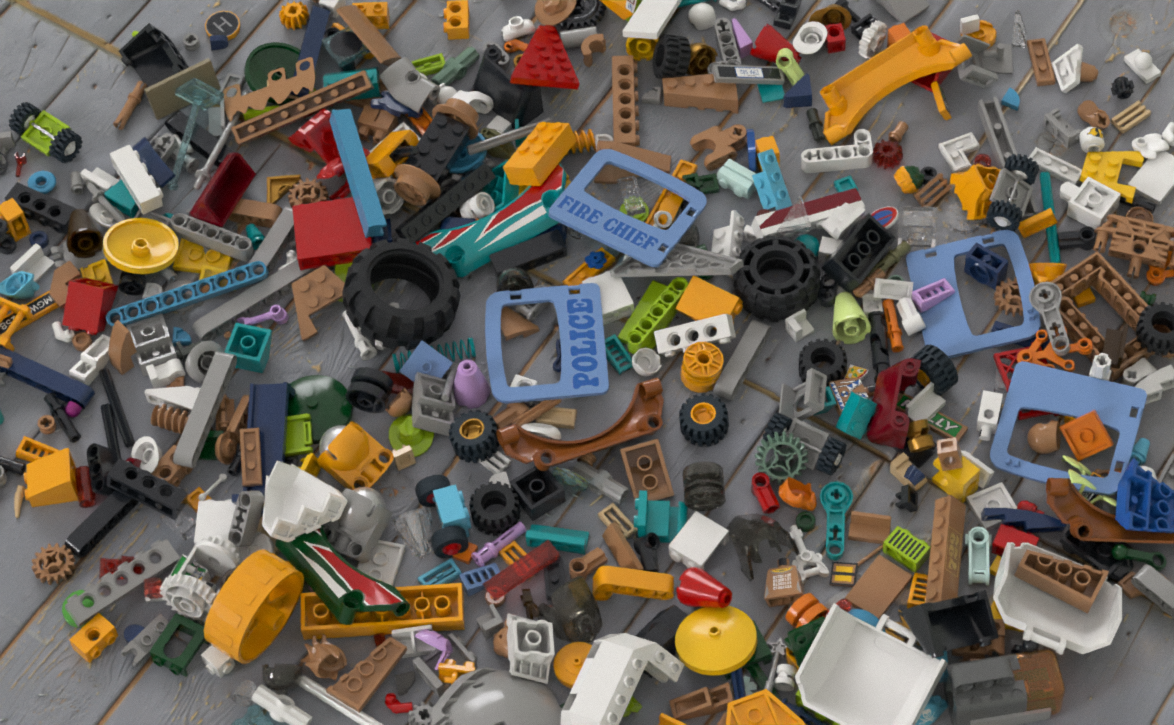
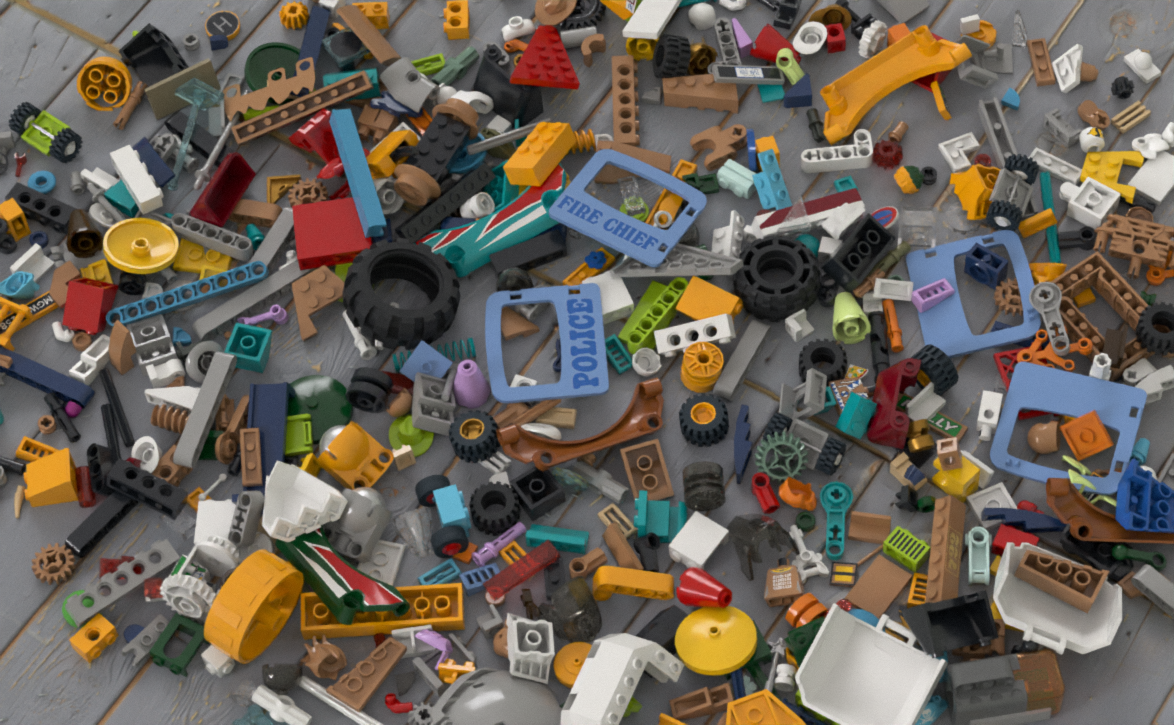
white piece [896,297,926,336] -> none
medium nougat tile [913,173,952,210] -> none
none -> light orange cylinder [77,56,132,111]
none -> dark blue slope [734,404,752,484]
none -> dark green tile [917,495,936,513]

